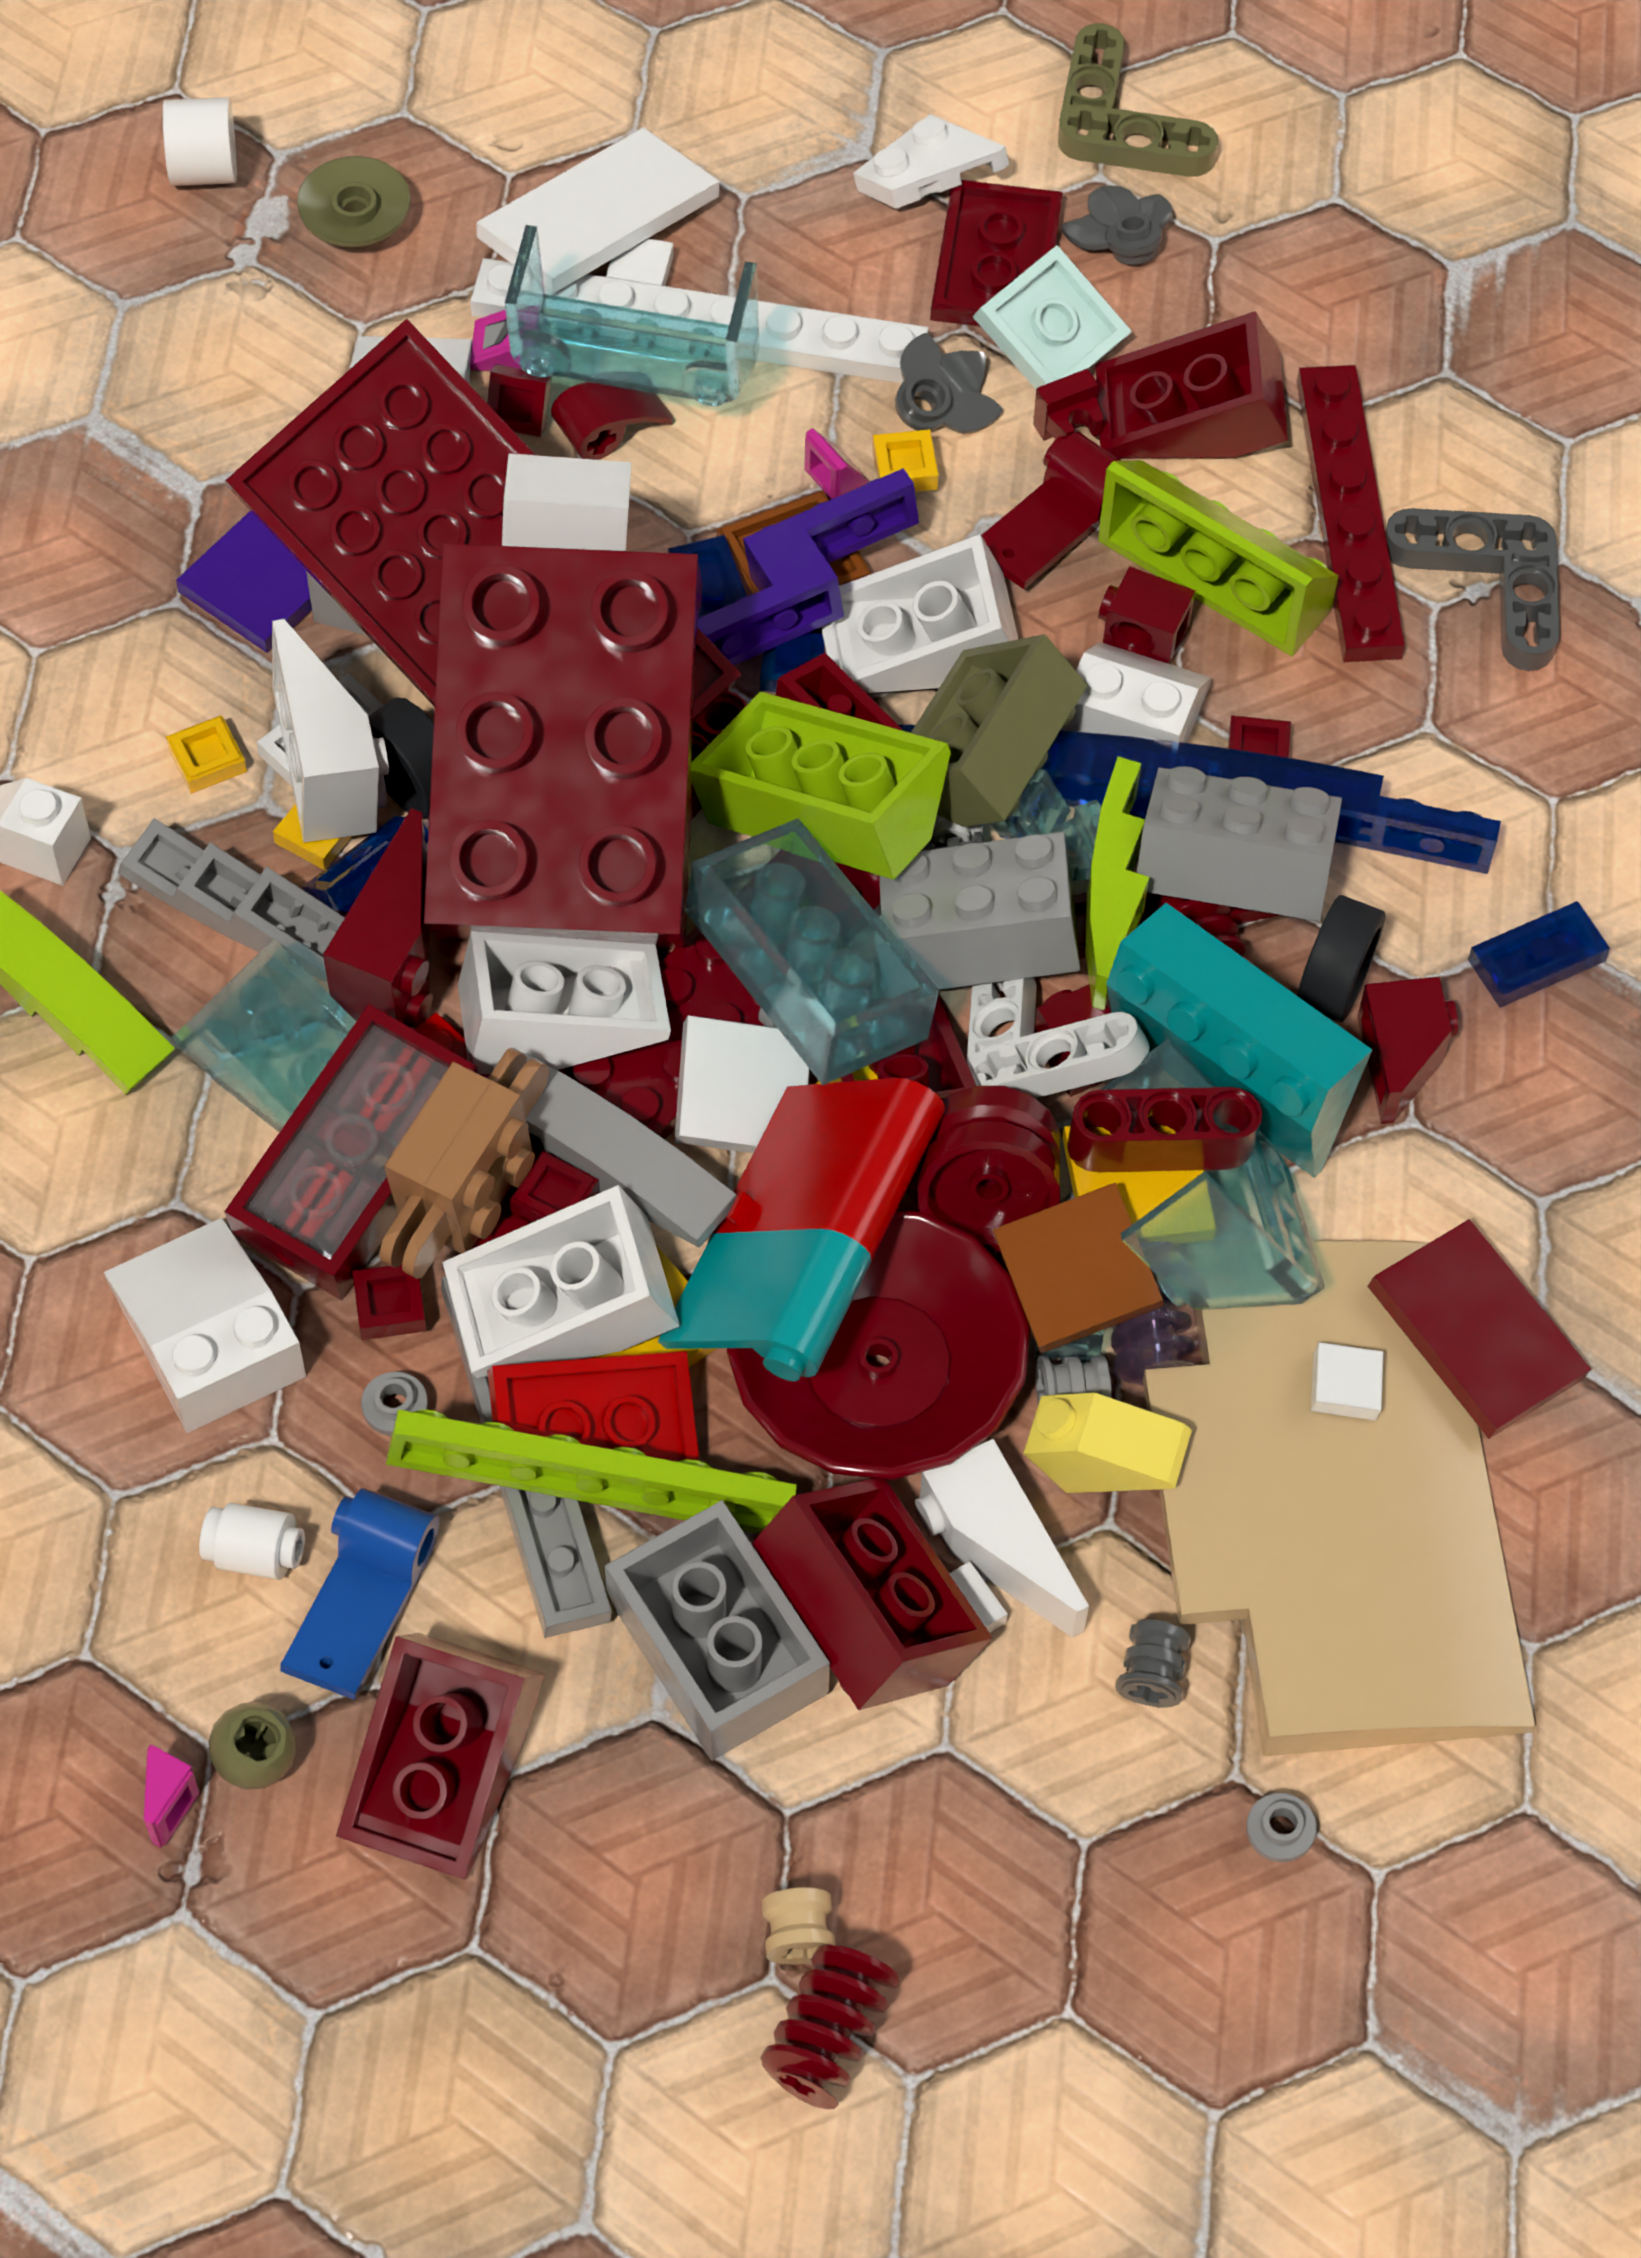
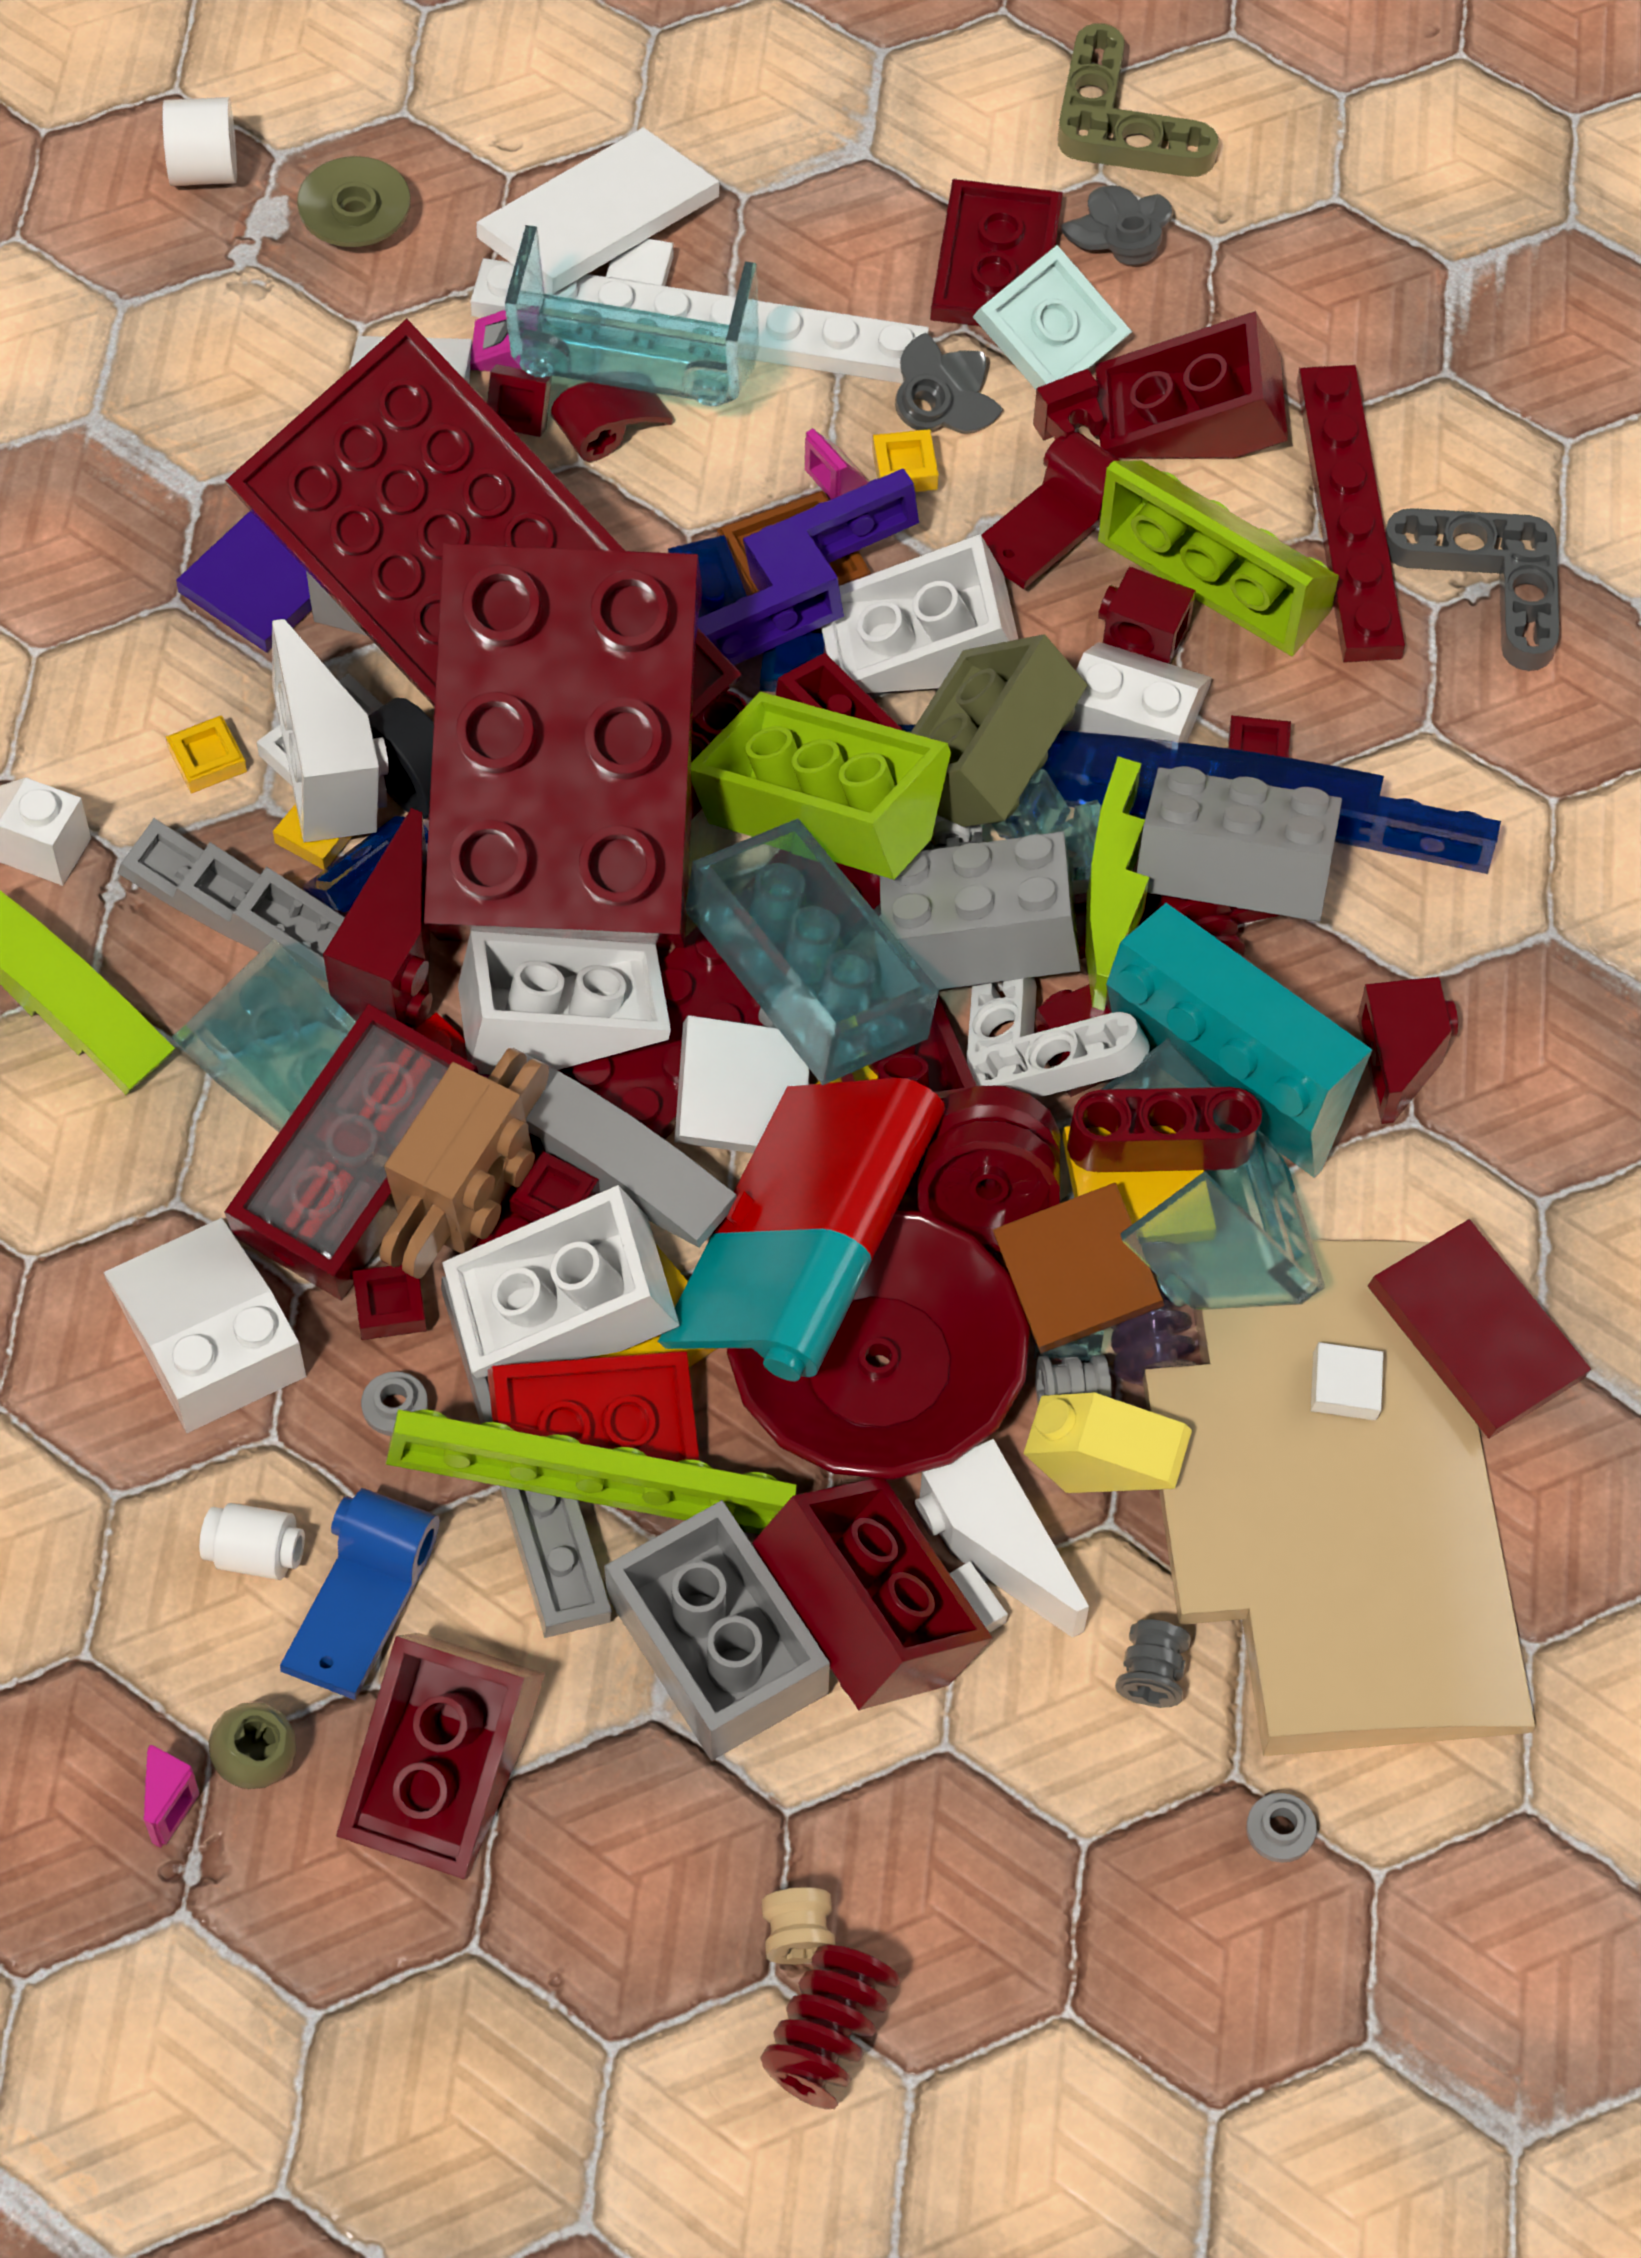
white slope [502,454,631,551] -> none
white wing [853,114,1009,209] -> none
black tyre [1297,895,1386,1022] -> none
clear blue plate [1468,901,1610,1008] -> none

